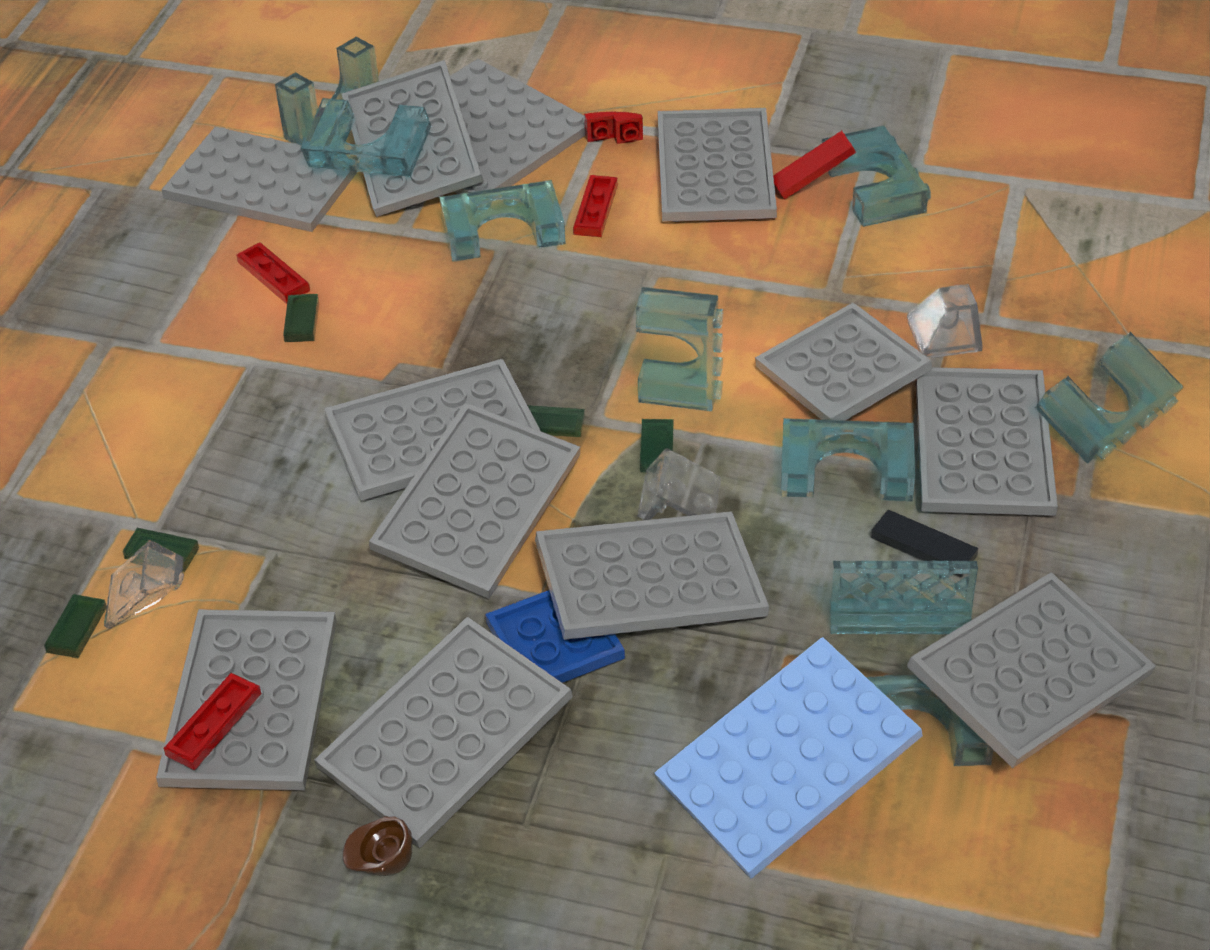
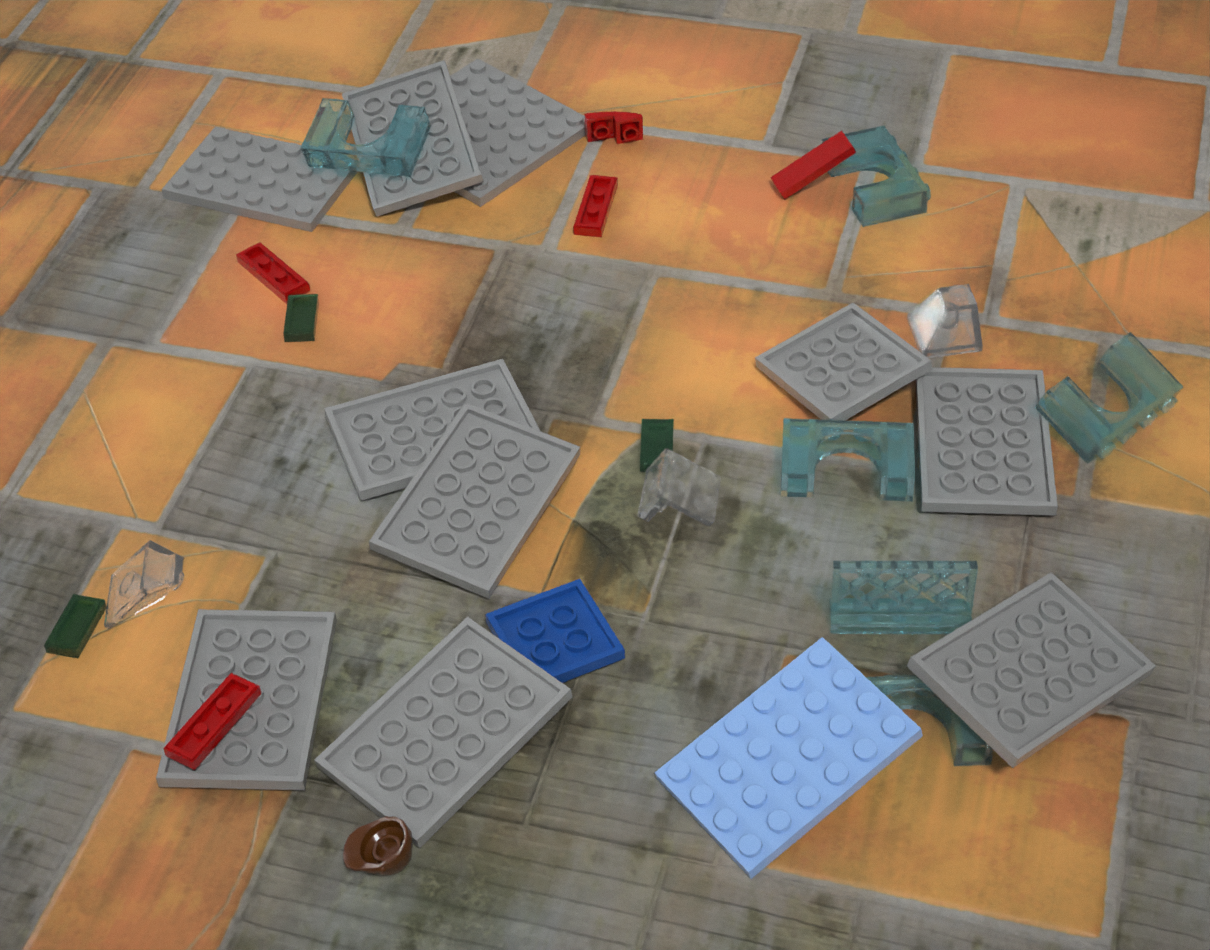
clear green tile [122,527,199,572] -> none
clear light blue arch [275,37,379,146] -> none
clear light blue arch [439,180,566,262] -> none
clear green tile [527,405,585,437] -> none
light grey plate [535,511,769,640] -> none
clear light blue arch [636,287,724,411] -> none
light grey plate [658,108,777,222] -> none
black tile [871,509,978,577] -> none

